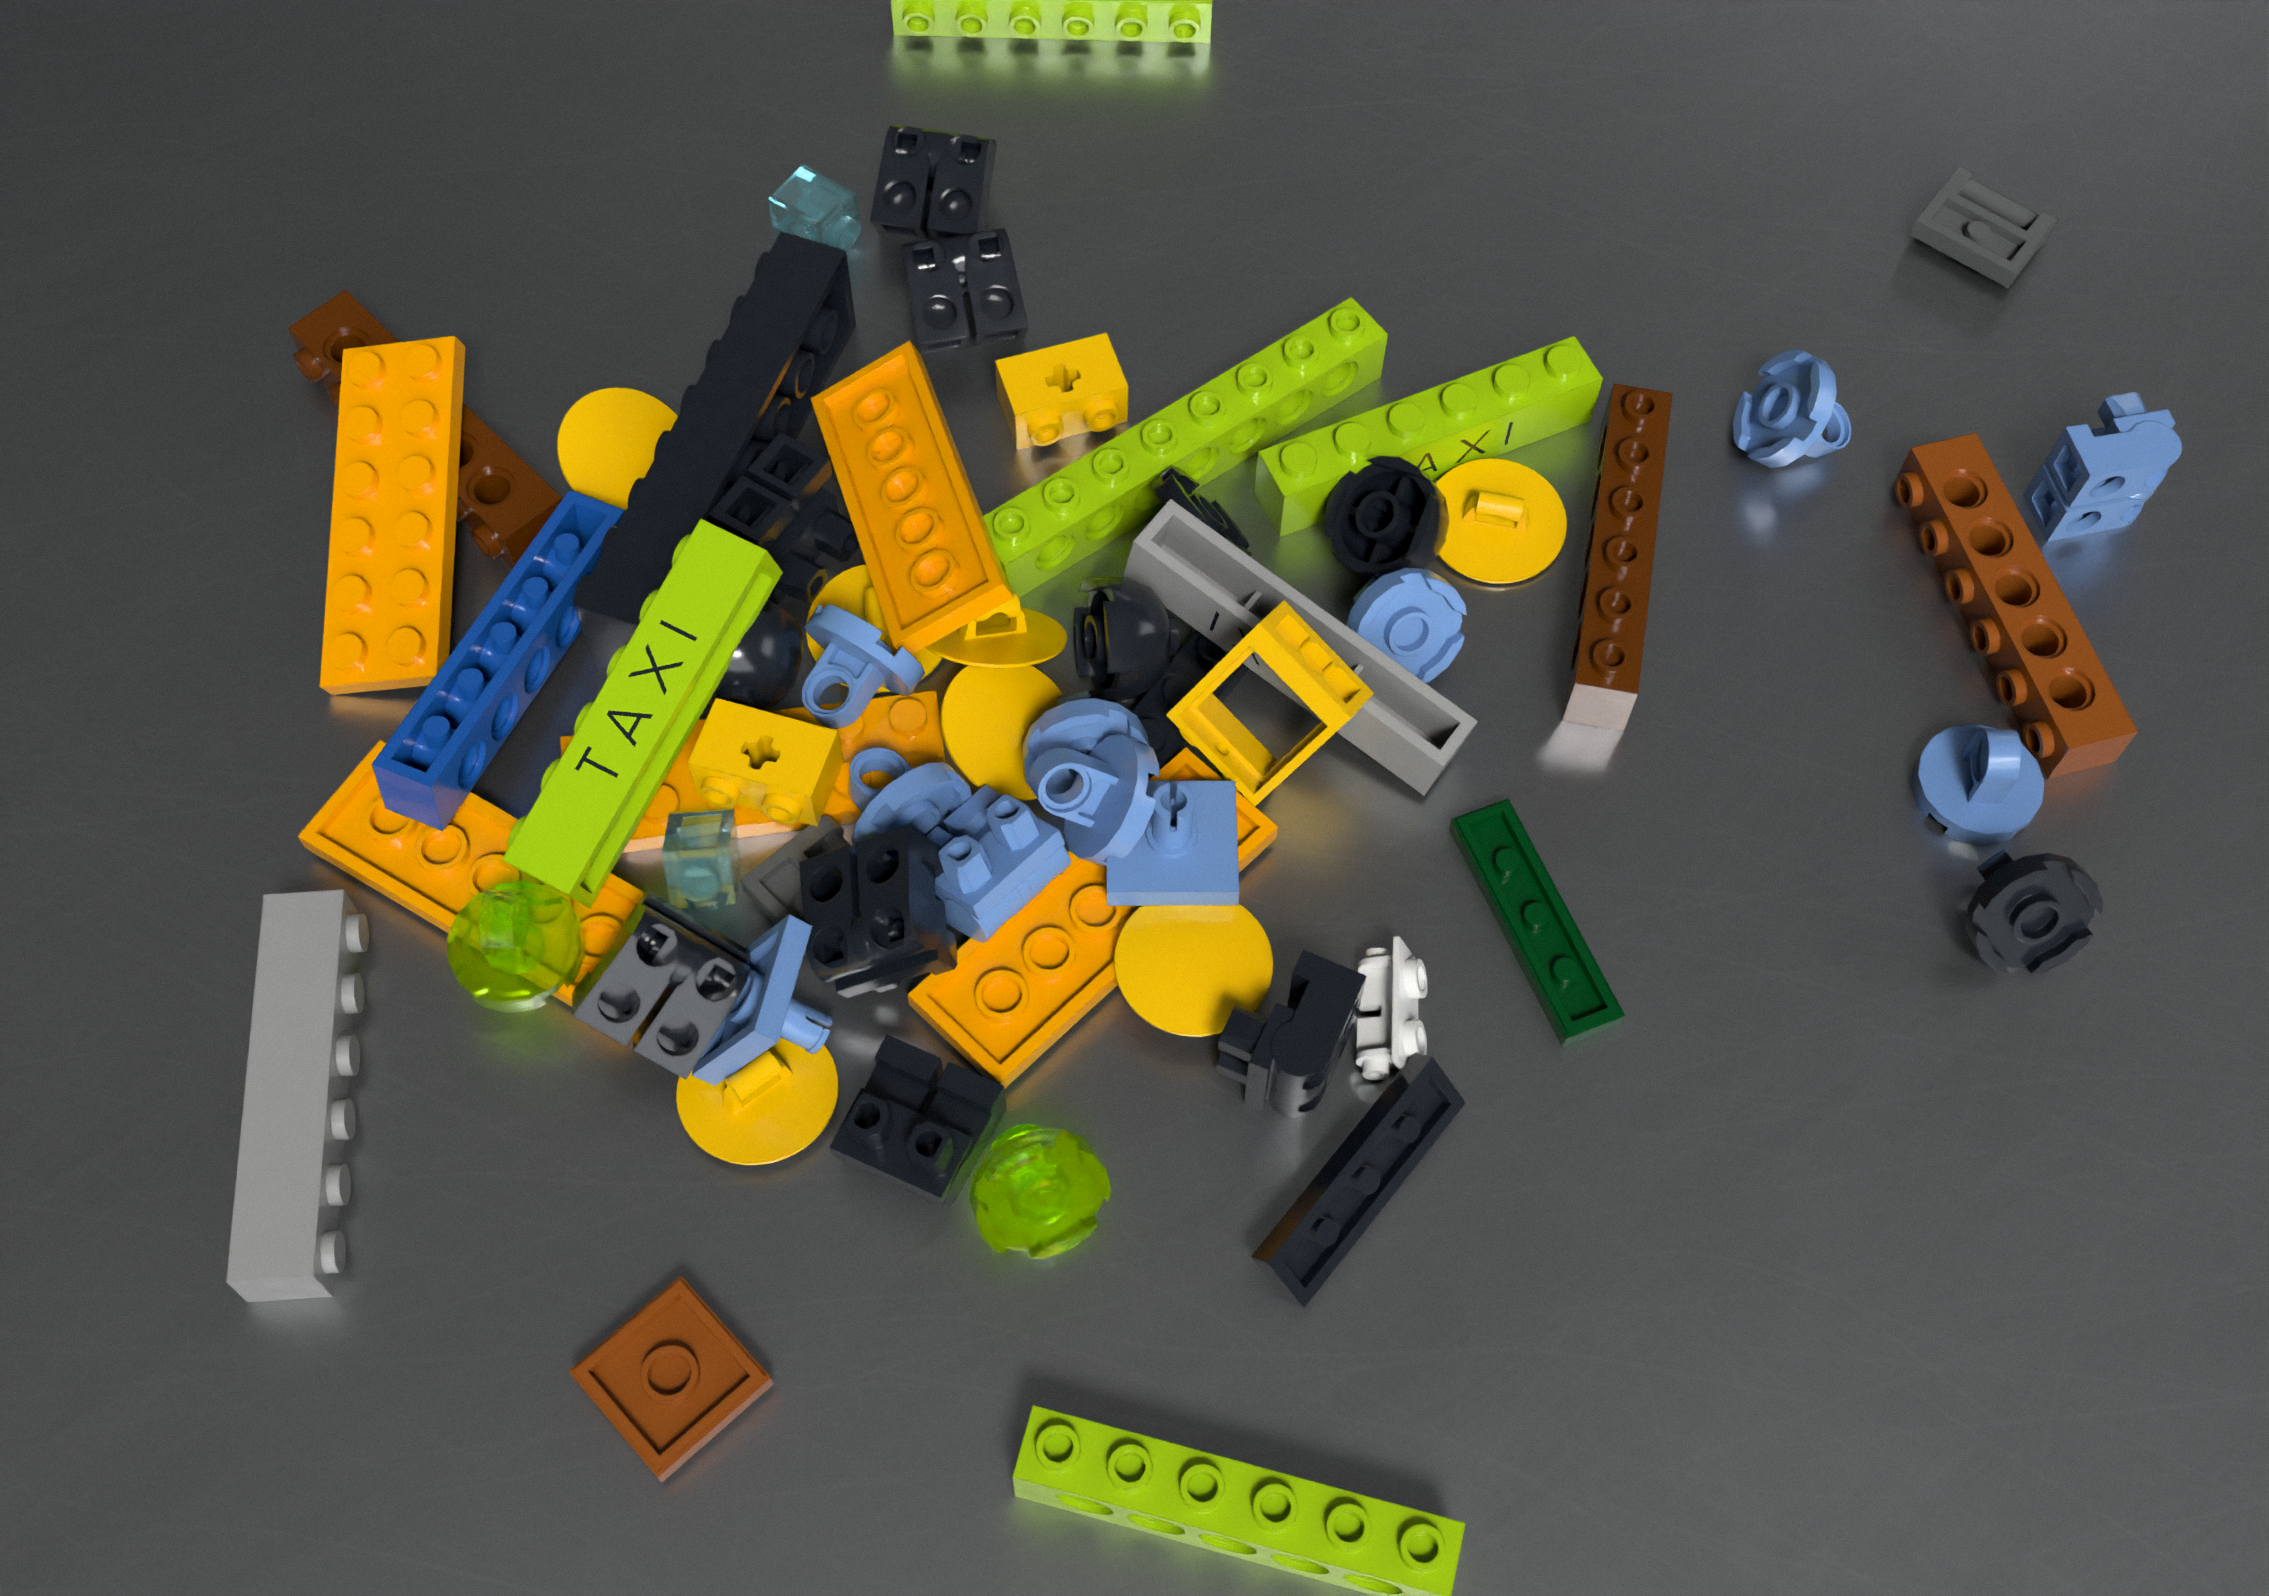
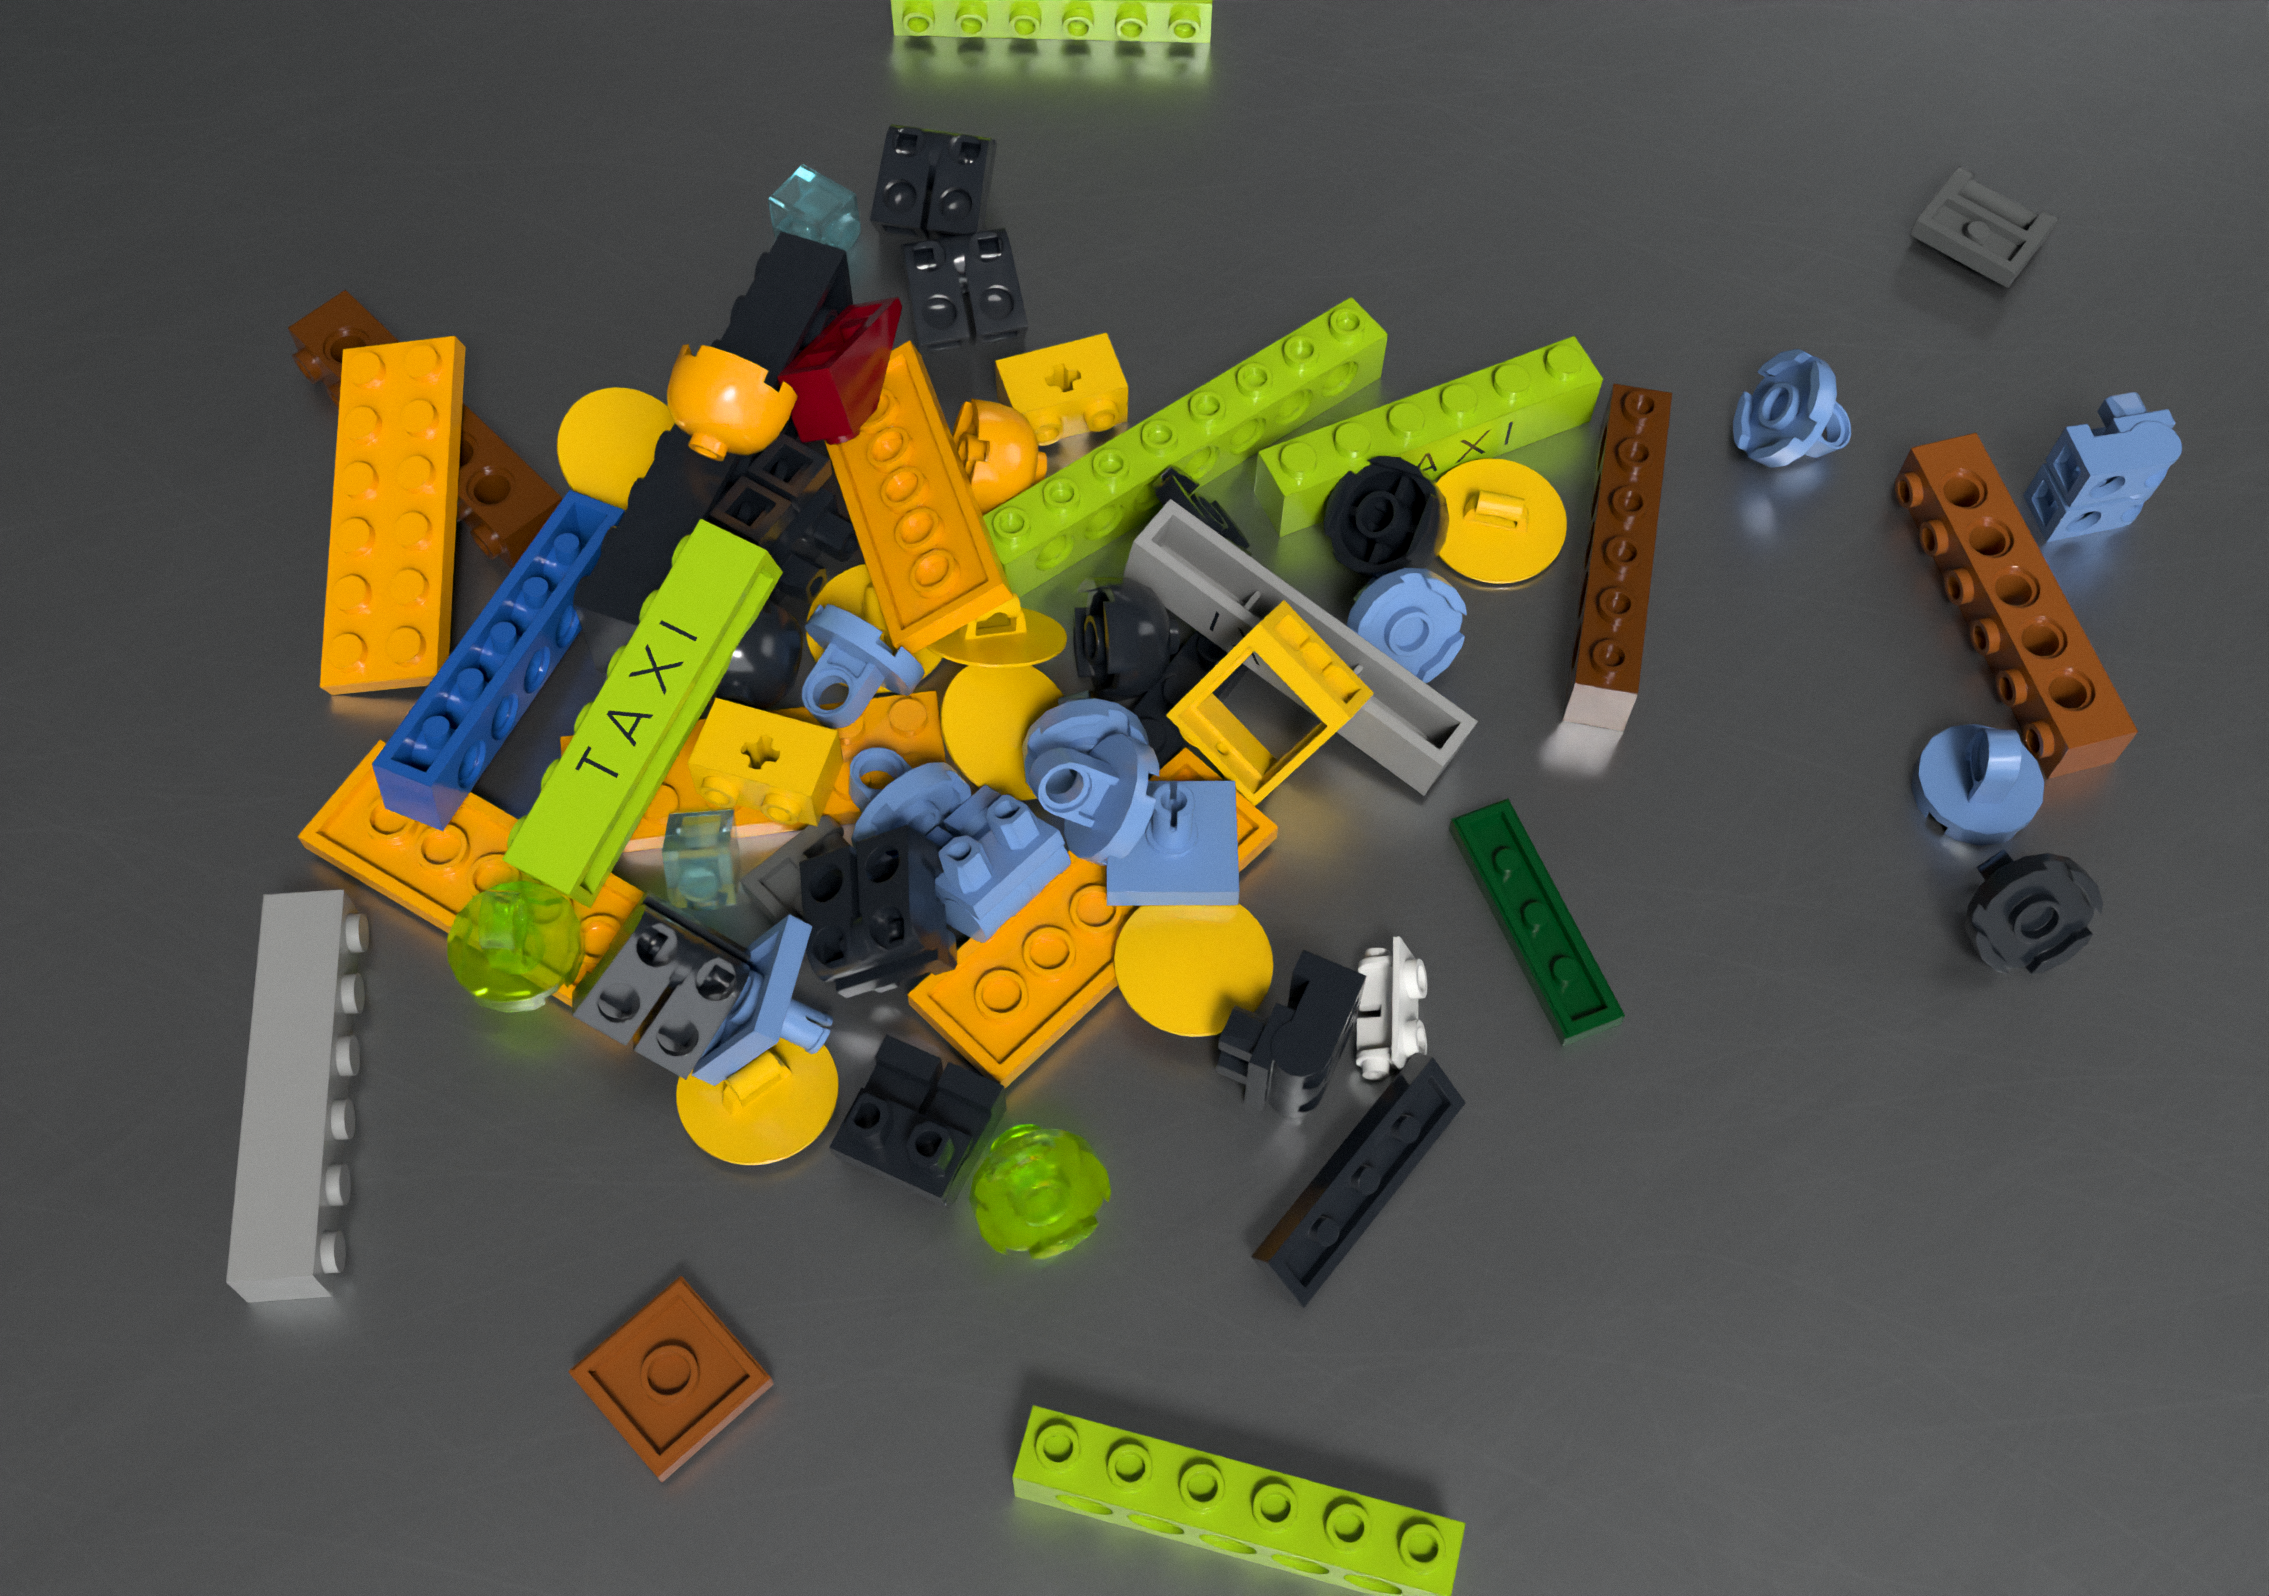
none -> light orange cylinder [667,344,798,461]
none -> dark red slope [777,297,902,445]
none -> light orange cylinder [952,398,1047,516]

